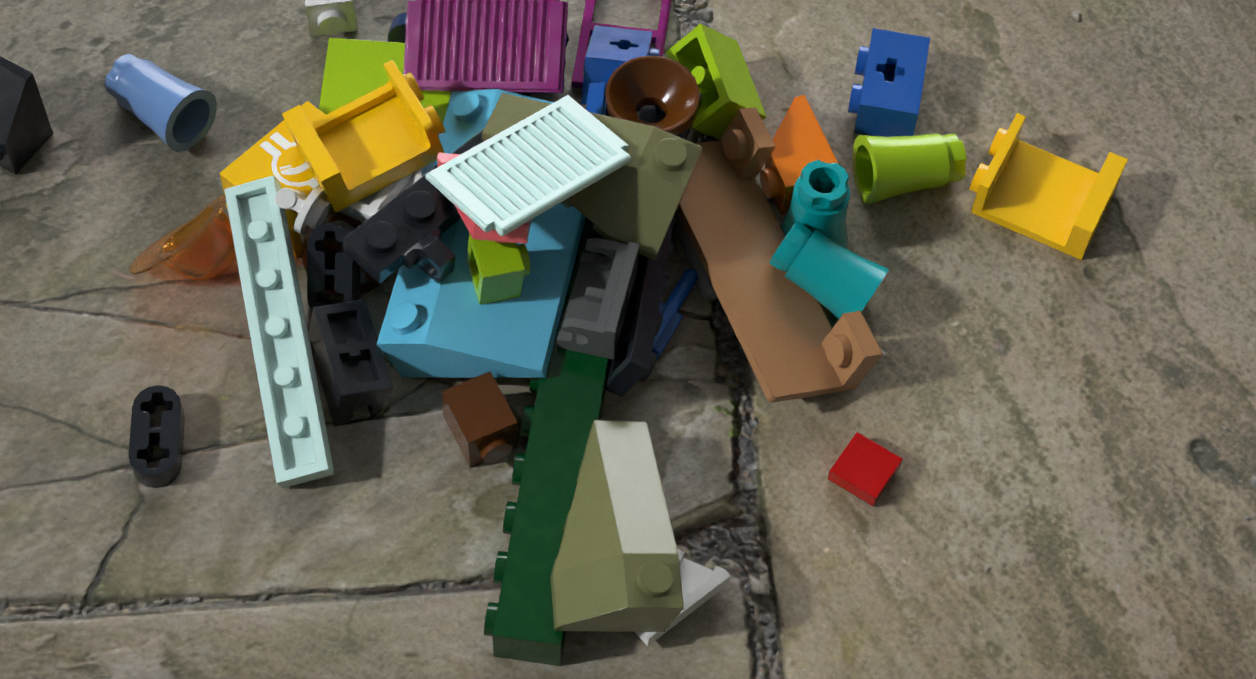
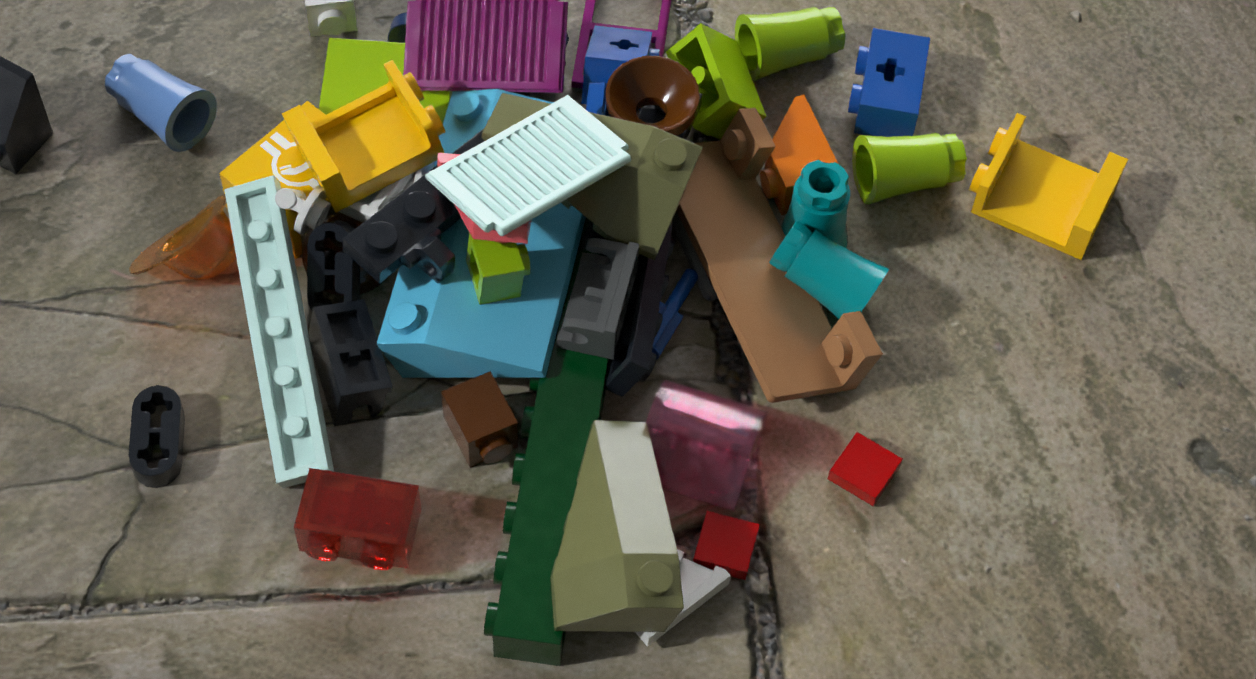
none -> clear red brick [294,468,421,570]
none -> clear pink brick [646,380,769,513]
none -> red tile [693,511,760,580]
none -> lime plant [735,7,845,81]

